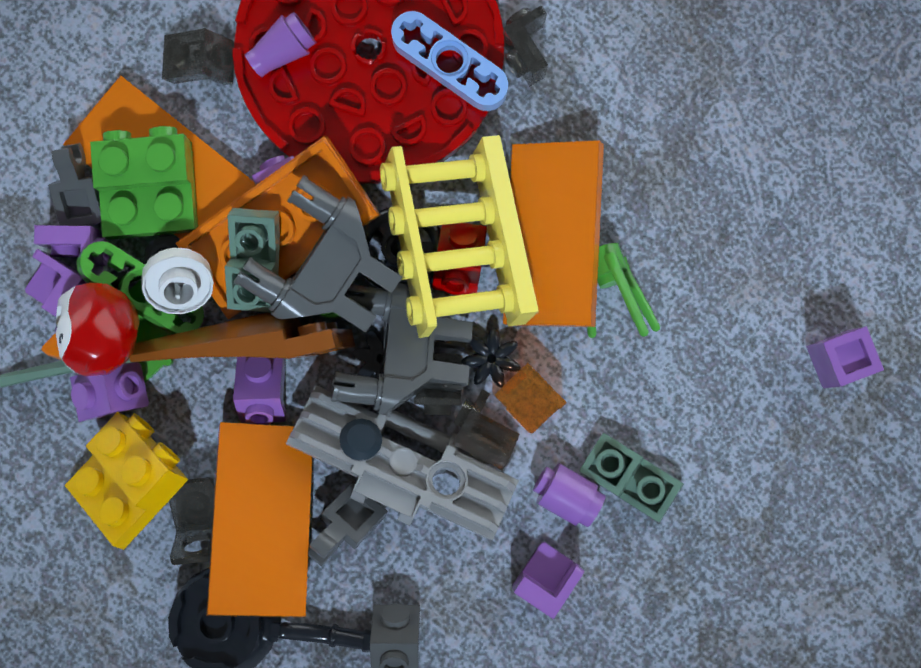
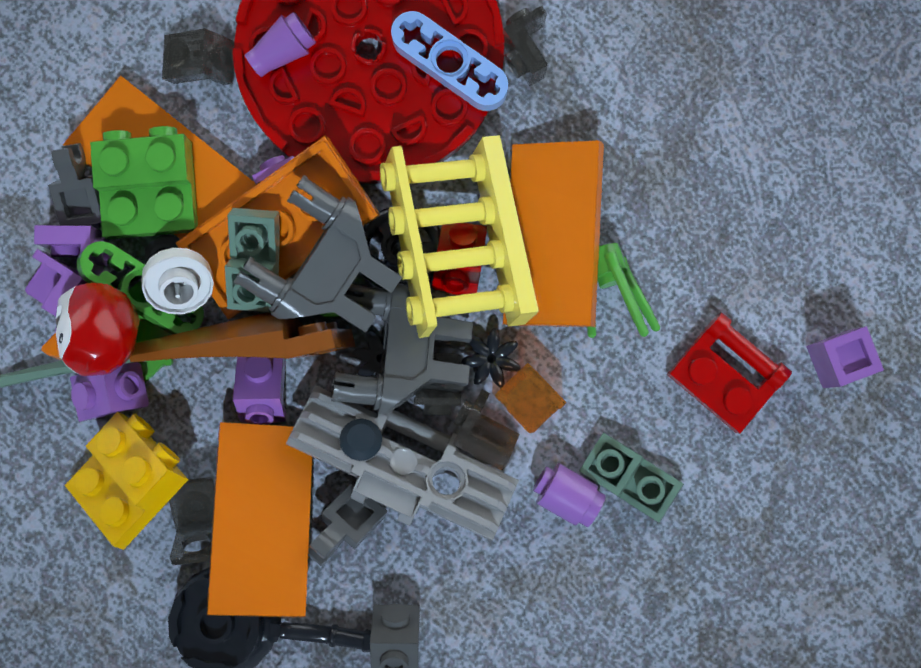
medium lavender panel [512,542,584,619] -> none
none -> red plate [666,312,792,434]

